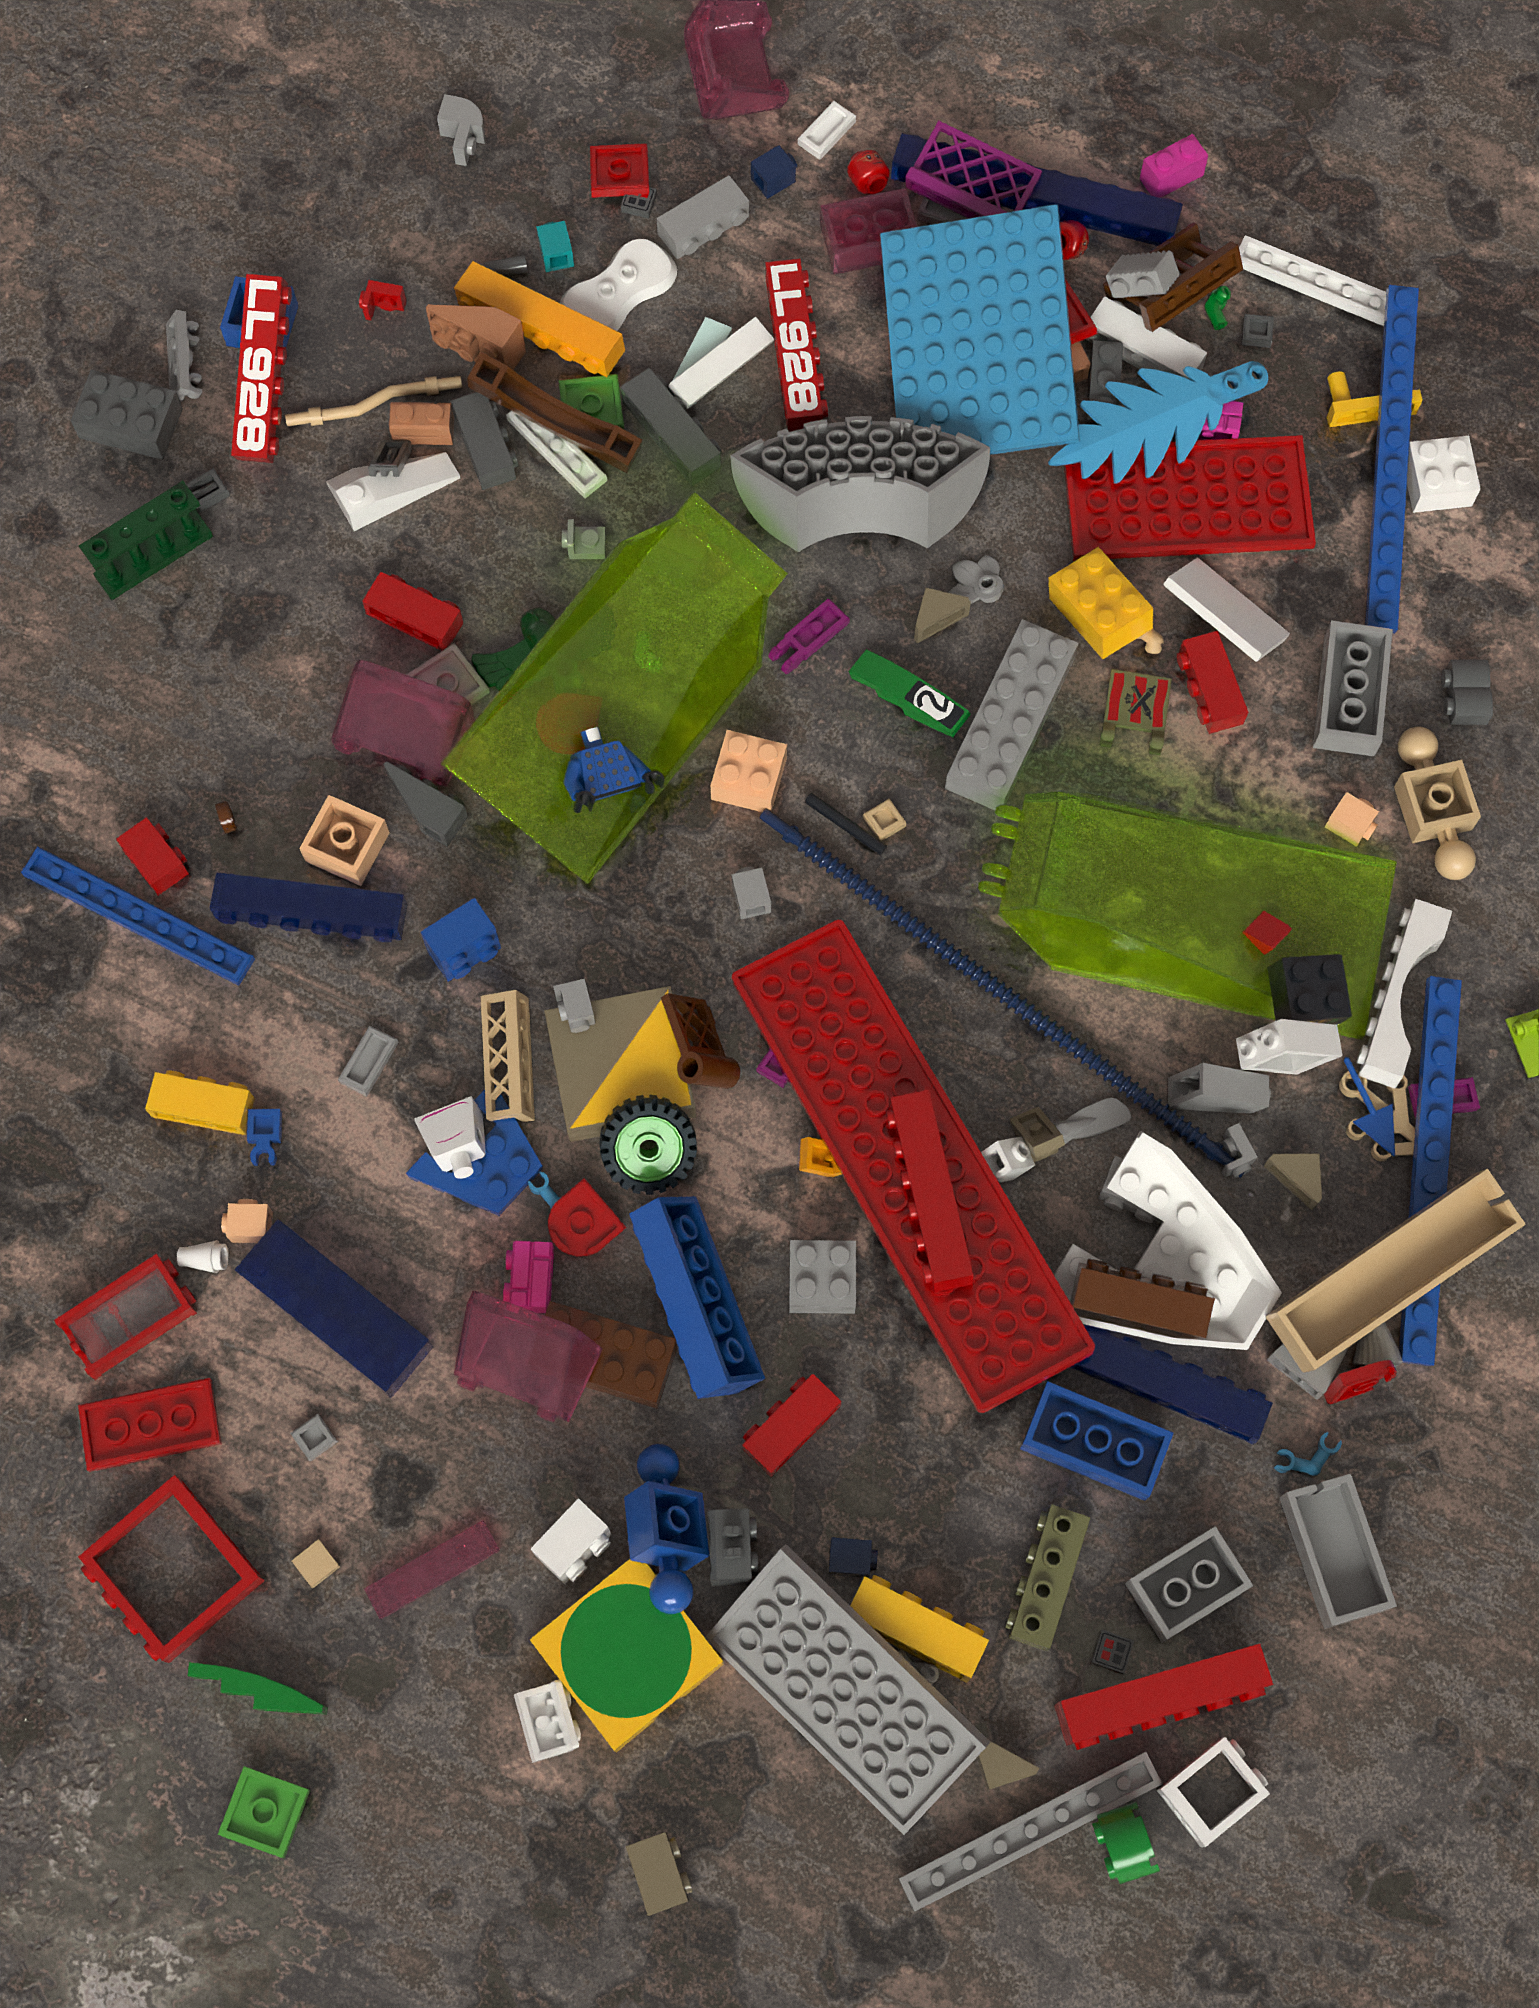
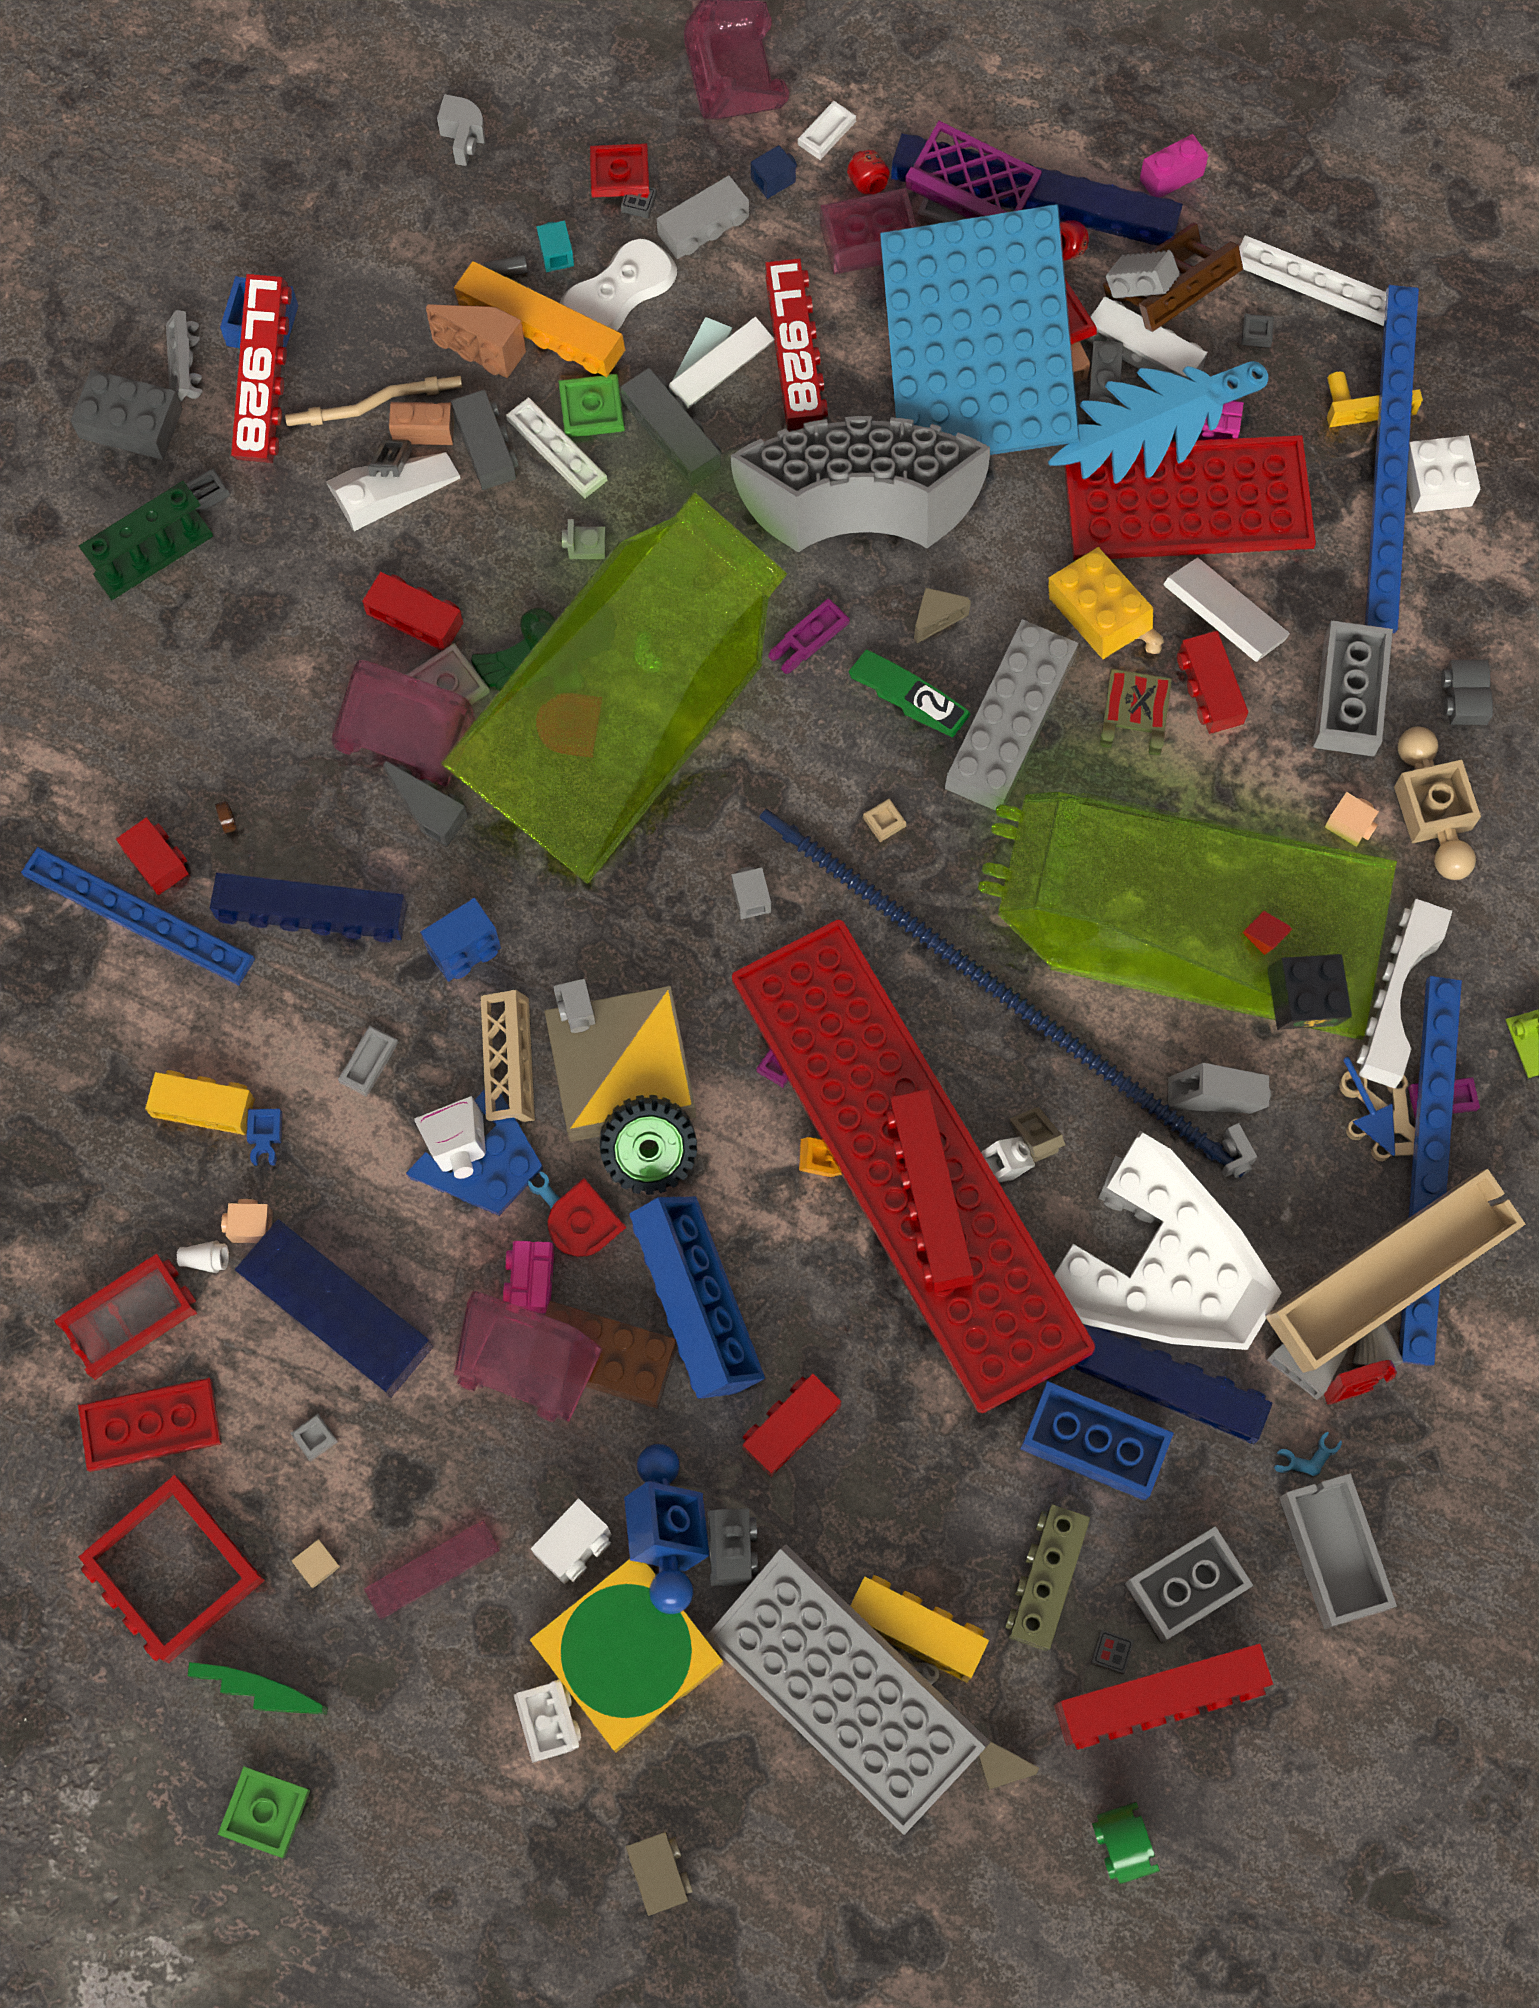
light nougat brick [299,795,390,886] -> none
red bracket [359,280,407,321] -> none
reddish brown arch [467,352,642,473] -> none
blue torso [563,727,664,813] -> none
reddish brown piece [661,993,741,1089] -> none
light nougat brick [710,730,787,812] -> none
light grey brick [789,1240,856,1314] -> none
black bar [805,793,887,855] -> none
dark blue brick [828,1537,878,1578] -> none
light grey plate [899,1752,1162,1912] -> none
light grey plate [948,555,1004,604] -> none
light grey piece [1053,1098,1131,1144] -> none
reddish brown brick [1070,1258,1215,1338] -> none
white window [1157,1737,1270,1847] -> none
green arm [1204,285,1231,330] -> none
white window [1236,1019,1343,1075] -> none
dark tan slope [1264,1154,1322,1210] -> none

